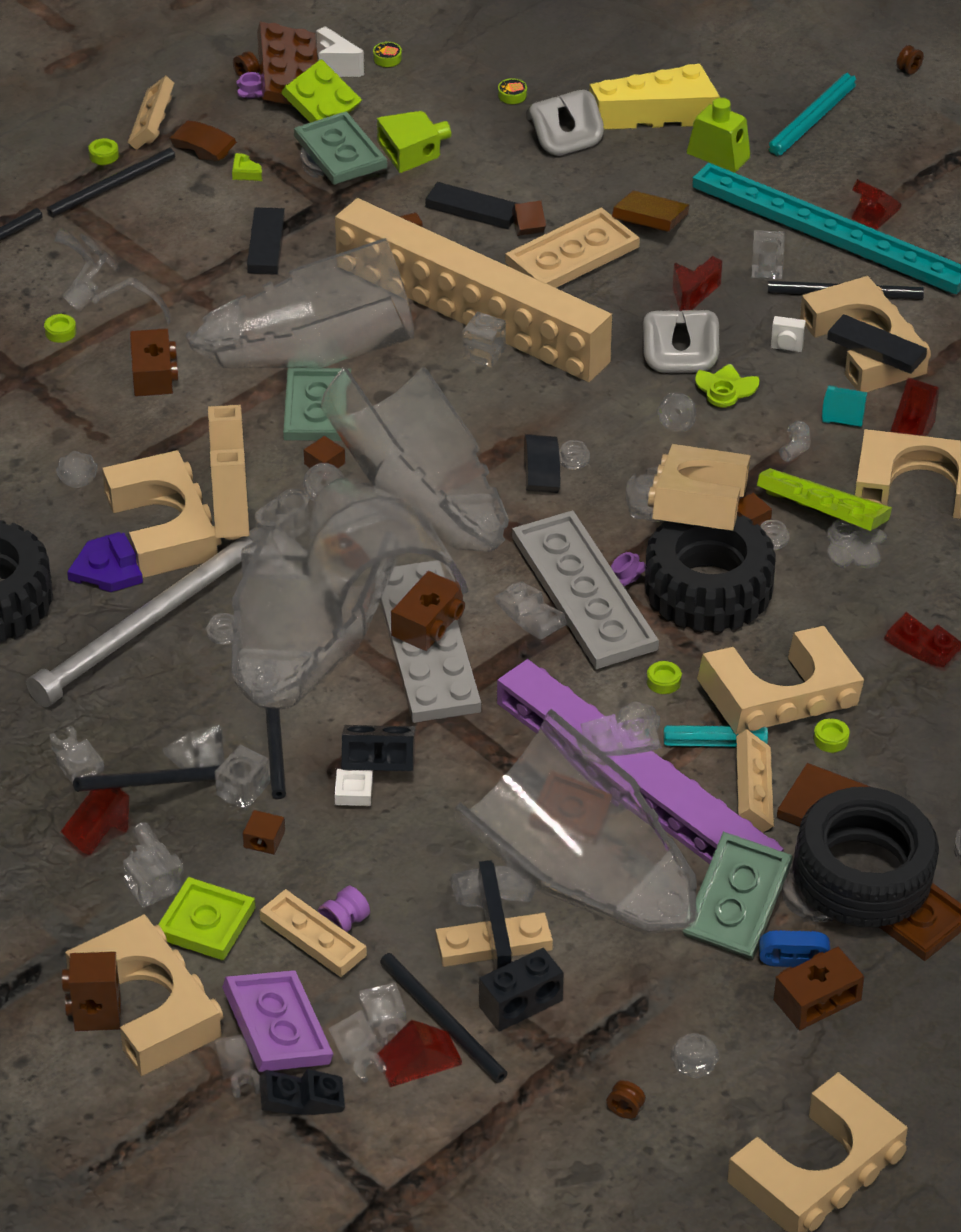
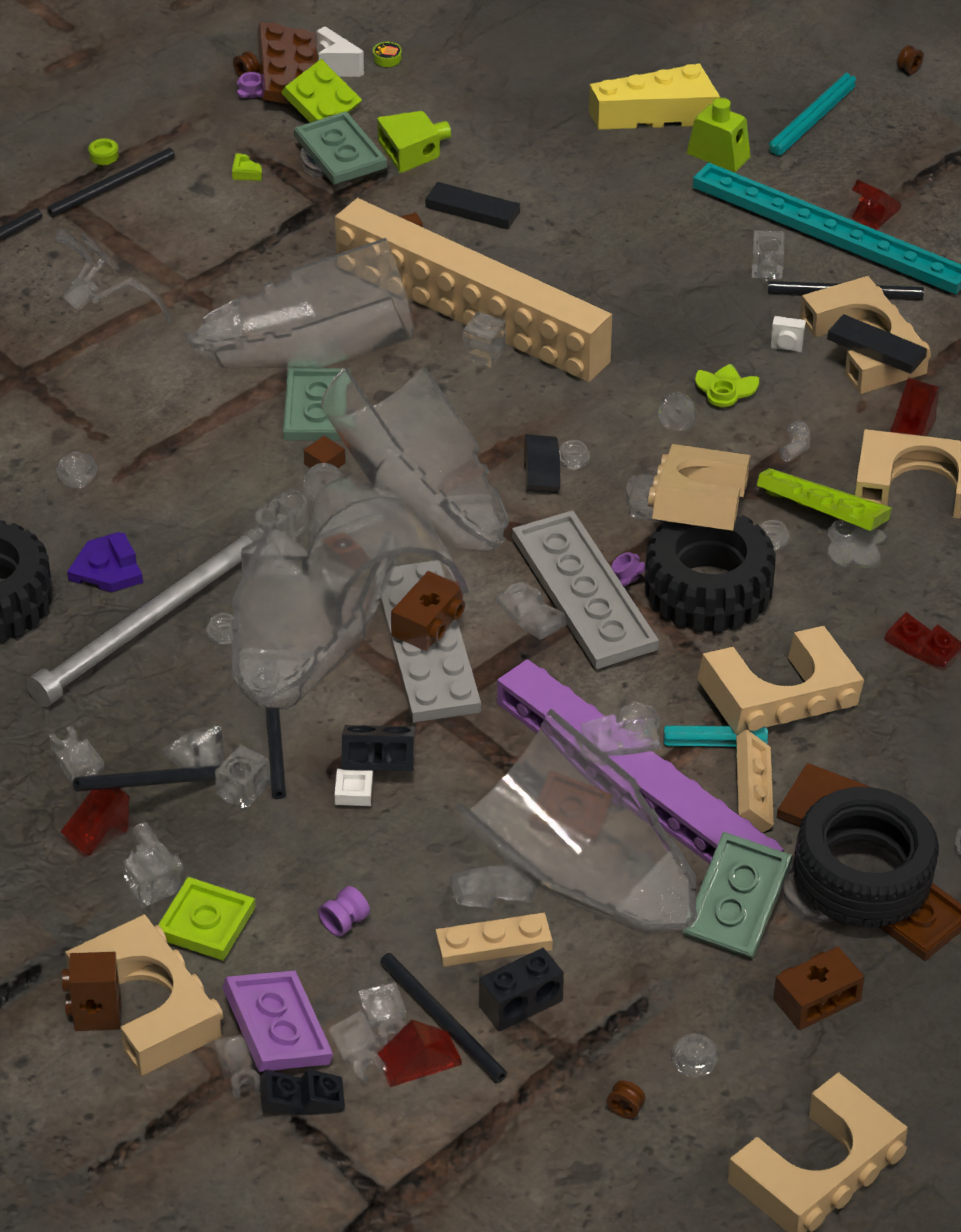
lime tile [44,314,76,343] -> none
tan arch [102,450,222,578] -> none
tan plate [128,76,174,150] -> none
reddish brown brick [130,328,178,396] -> none
reddish brown slope [170,120,237,161] -> none
tan arch [208,405,249,540] -> none
reddish brown piece [243,810,285,855] -> none
black tile [247,207,285,274] -> none
tan plate [260,889,367,977] -> none
black tile [478,860,512,970] -> none
tile [498,79,527,104] -> none
tan plate [505,207,640,288] -> none
reddish brown piece [512,200,546,236] -> none
light grey piece [525,90,604,156] -> none
reddish brown tile [612,190,689,232] -> none
light grey piece [643,310,719,373] -> none
lime tile [647,661,682,694] -> none
clear red slope [673,256,722,312] -> none
reddish brown piece [737,492,772,528] -> none
blue beam [759,930,830,967] -> none
lime tile [813,719,850,753] -> none
teal tile [822,385,868,427] -> none

